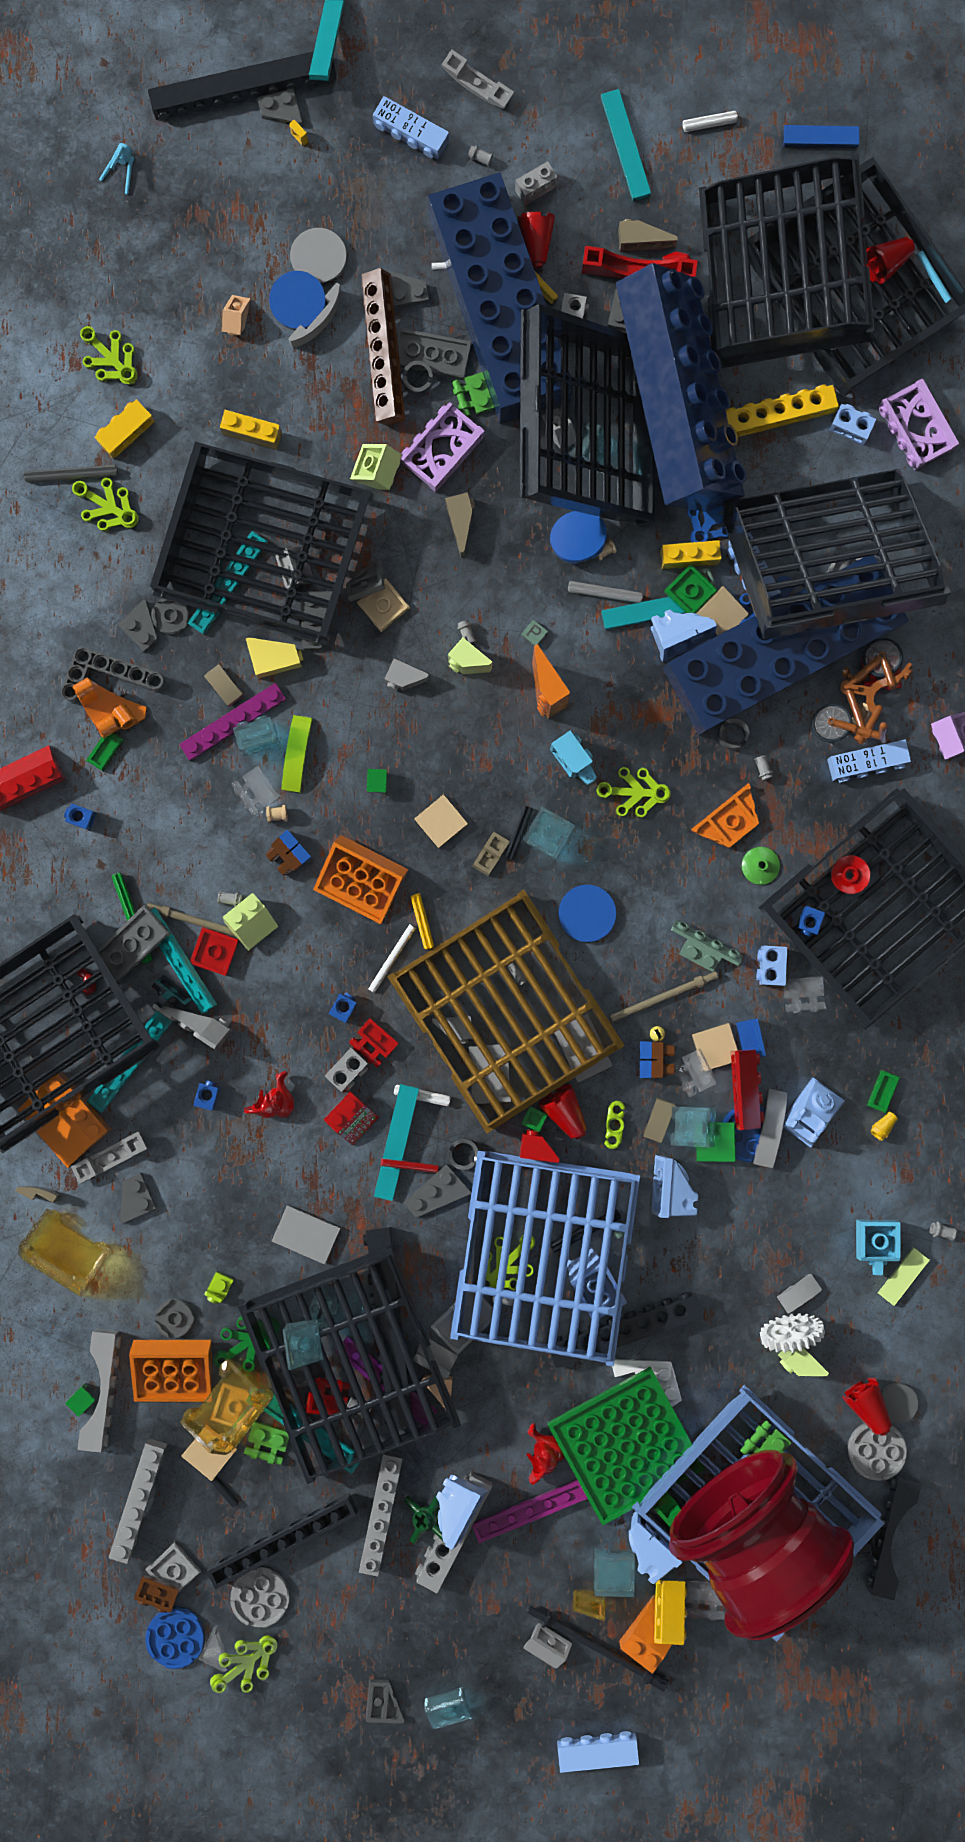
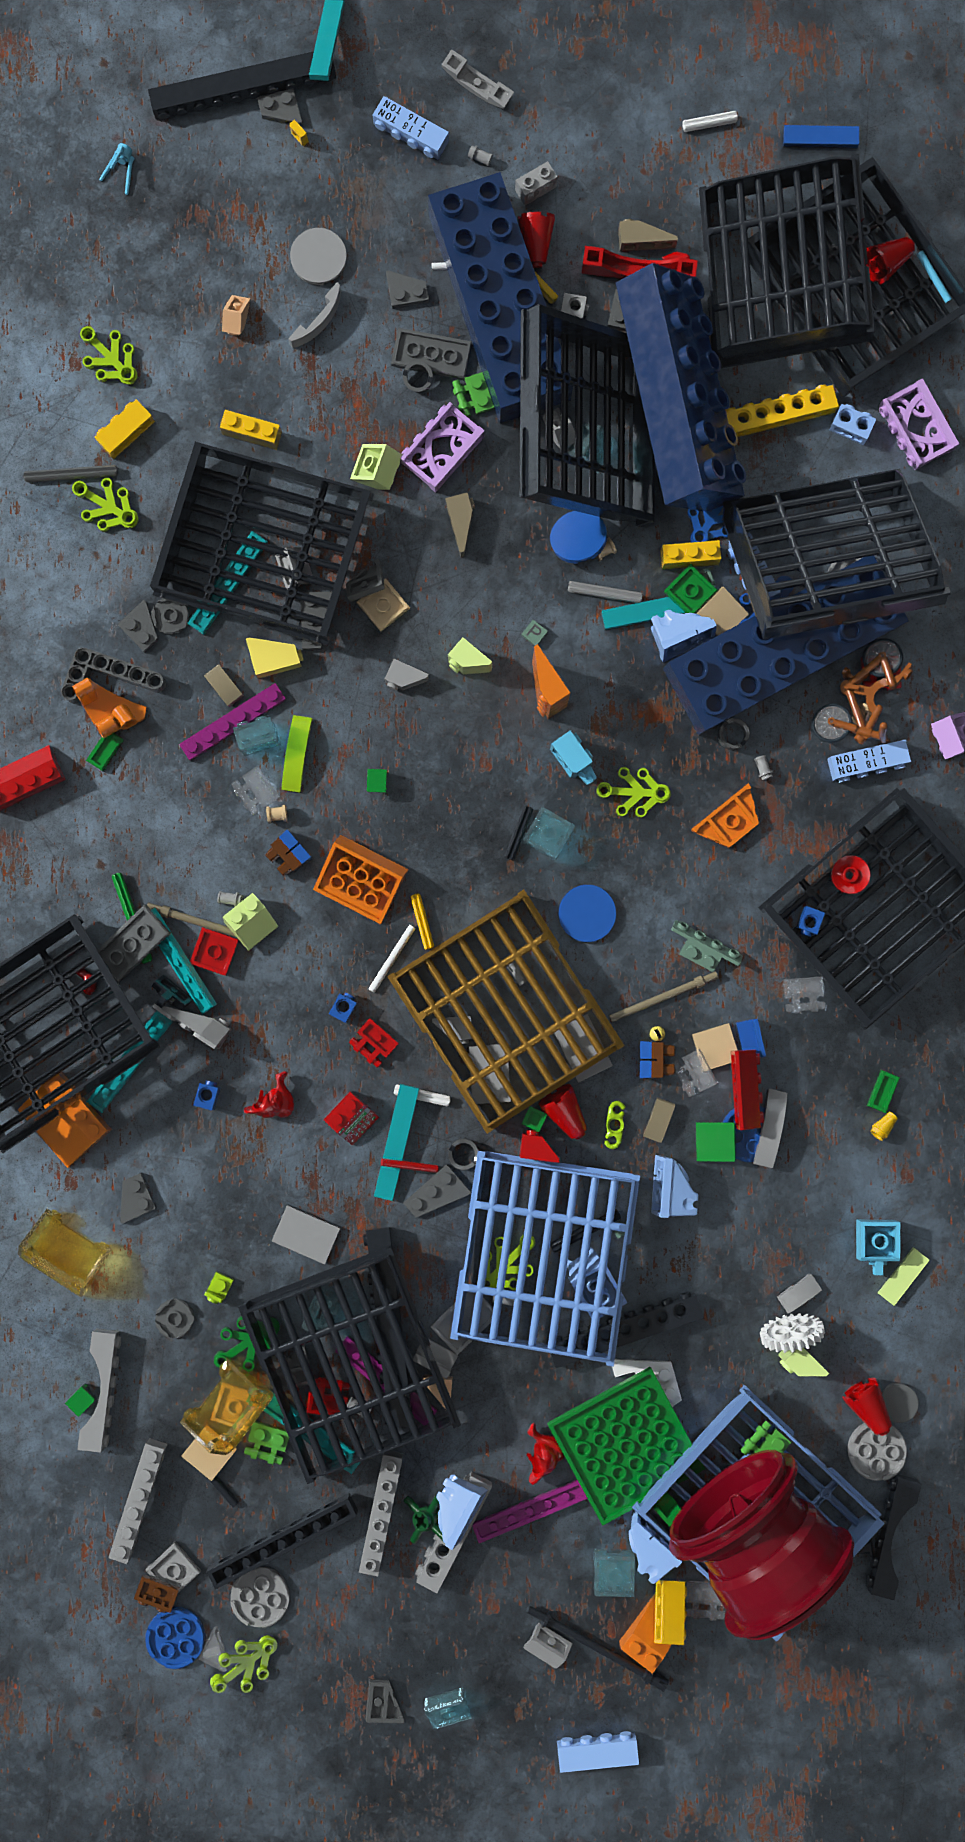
dark tan slope [15,1185,61,1203] -> none
blue brick [64,803,97,831] -> none
light grey slope [71,1131,148,1184] -> none
orange slope [129,1340,212,1402] -> none
blue tile [269,271,326,330] -> none
clear light blue slope [283,1320,323,1370] -> none
light grey brick [325,1048,369,1092] -> none
reddish brown brick [361,268,405,426] -> none
tan tile [414,795,468,848] -> none
light grey pin [457,620,476,644] -> none
dark tan slope [472,832,510,876] -> none
clear yellow slope [573,1590,606,1621] -> none
teal tile [601,89,651,201] -> none
clear light blue piece [671,1106,716,1148] -> none
bright green dish [742,847,780,885] -> none
light blue brick [757,946,787,986] -> none
light blue piece [783,1078,845,1147] -> none
light grey pin [930,1222,957,1241] -> none

